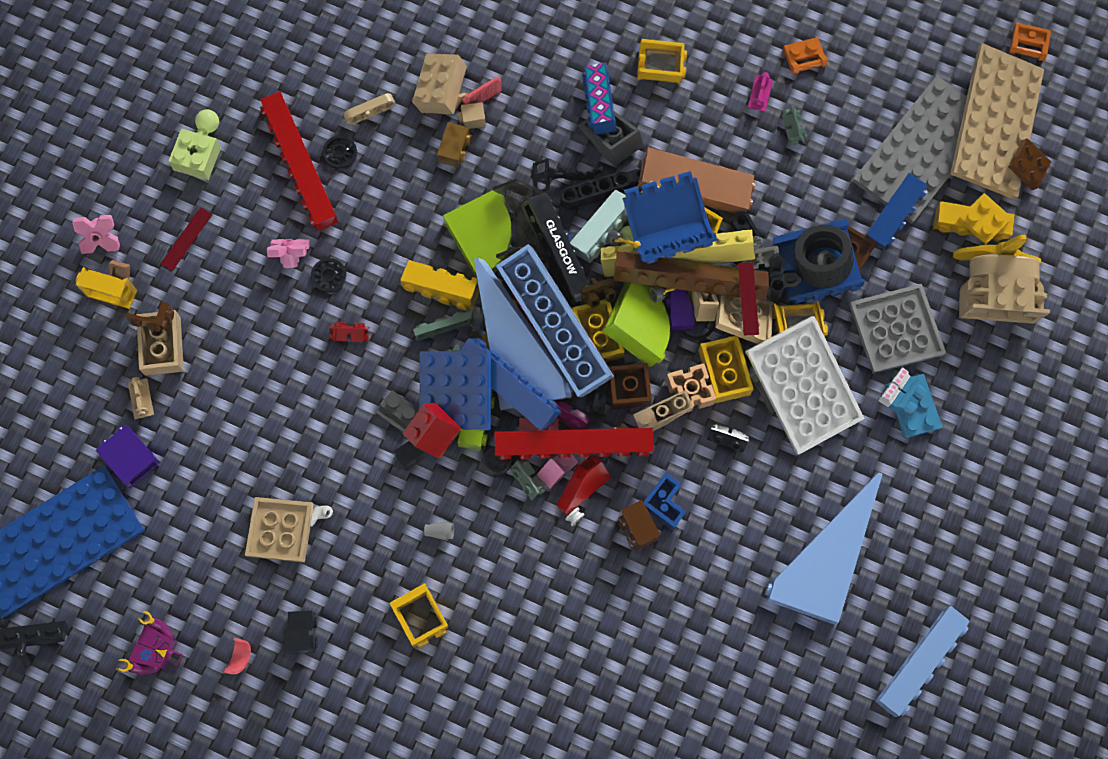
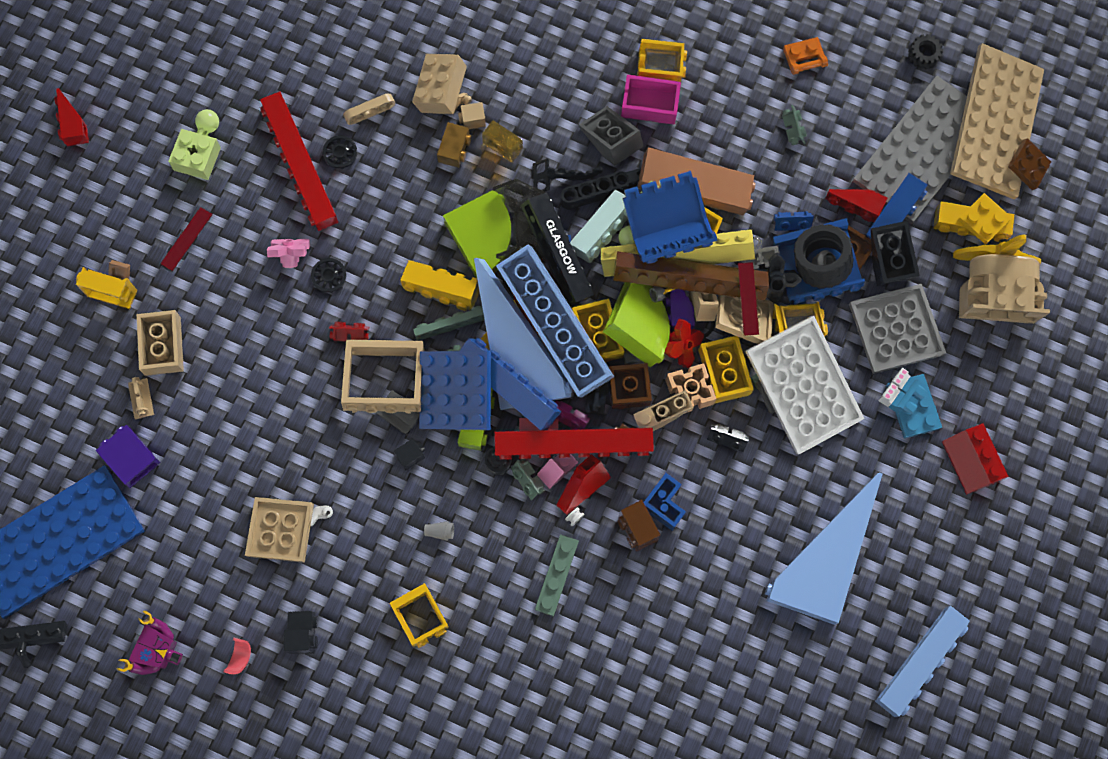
bright pink plant [72,215,120,254] -> none
reddish brown bracket [125,302,174,332] -> none
red slope [402,403,462,458] -> none
coral window [463,77,502,105] -> none
clear smoke plate [468,305,485,339] -> none
dark brown hips [581,277,616,309] -> none
blue brick [582,62,617,135] -> none
hinge [606,230,641,249] -> none
black plate [732,211,760,246] -> none
dark pink hinge [748,72,773,112] -> none
orange plate [1008,22,1051,61] -> none
none -> red slope [54,88,89,146]
none -> tan window [341,340,424,414]
none -> clear yellow brick [482,120,523,162]
none -> sand green plate [535,534,579,617]
none -> dark pink piece [621,75,681,125]
none -> red plant [664,319,704,368]
none -> blue hinge [774,211,814,231]
none -> red slope [825,189,888,222]
none -> black slope [870,221,920,286]
none -> black tyre [908,34,943,70]
none -> red slope [942,423,1009,495]

